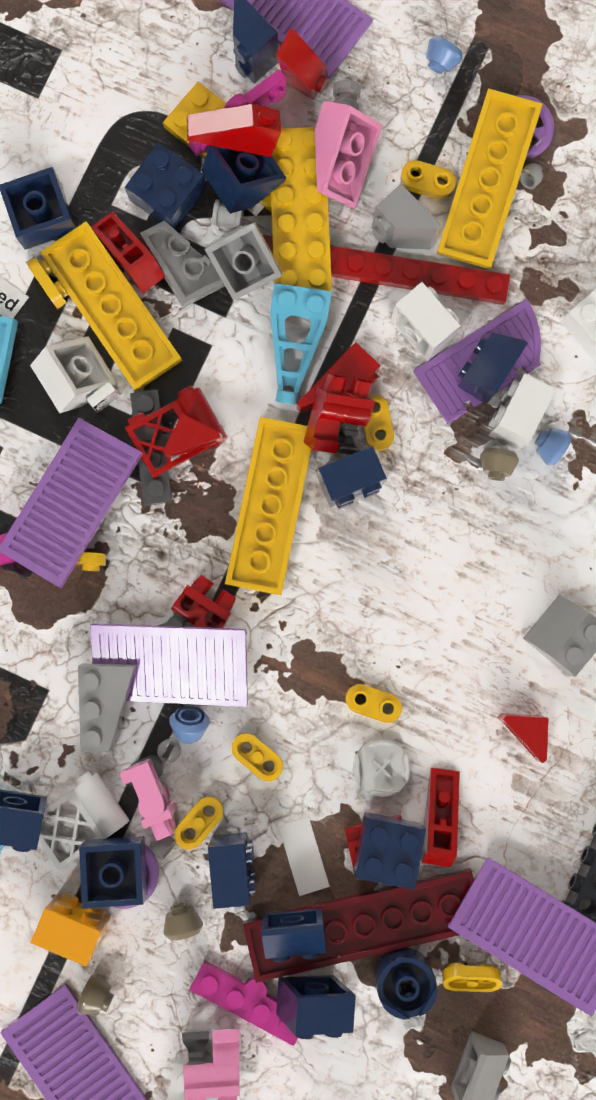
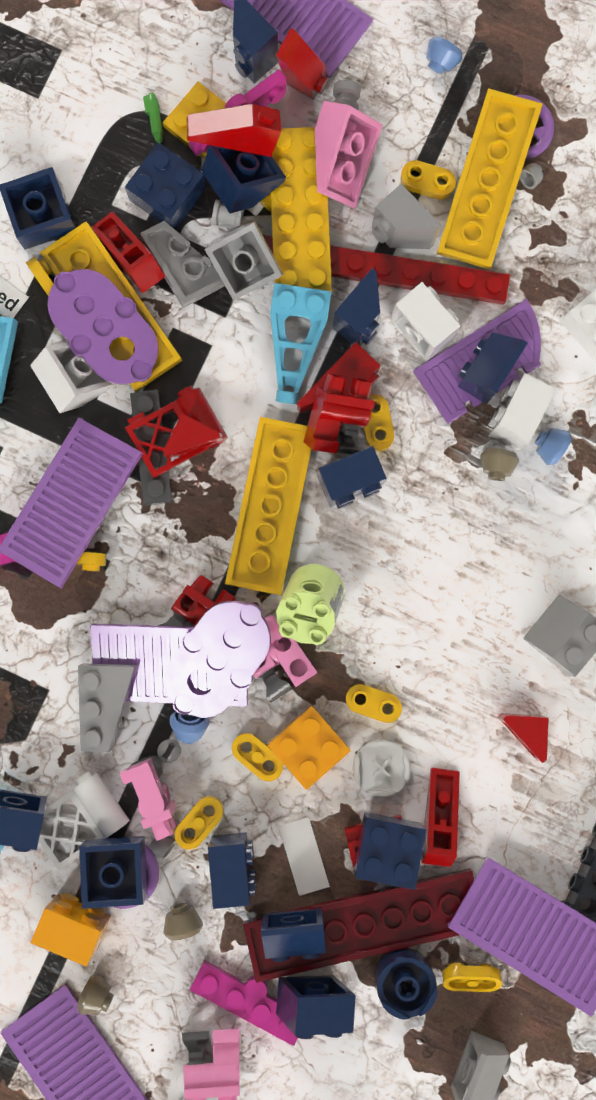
white tile [87,382,120,413] -> none
none -> medium lavender piece [48,269,158,385]
none -> bright green piece [143,92,163,144]
none -> piece [164,601,271,718]
none -> bright pink hips [253,614,318,703]
none -> light orange brick [268,704,351,790]
none -> yellowish green cylinder [276,564,345,645]
none -> dark blue slope [332,268,380,346]

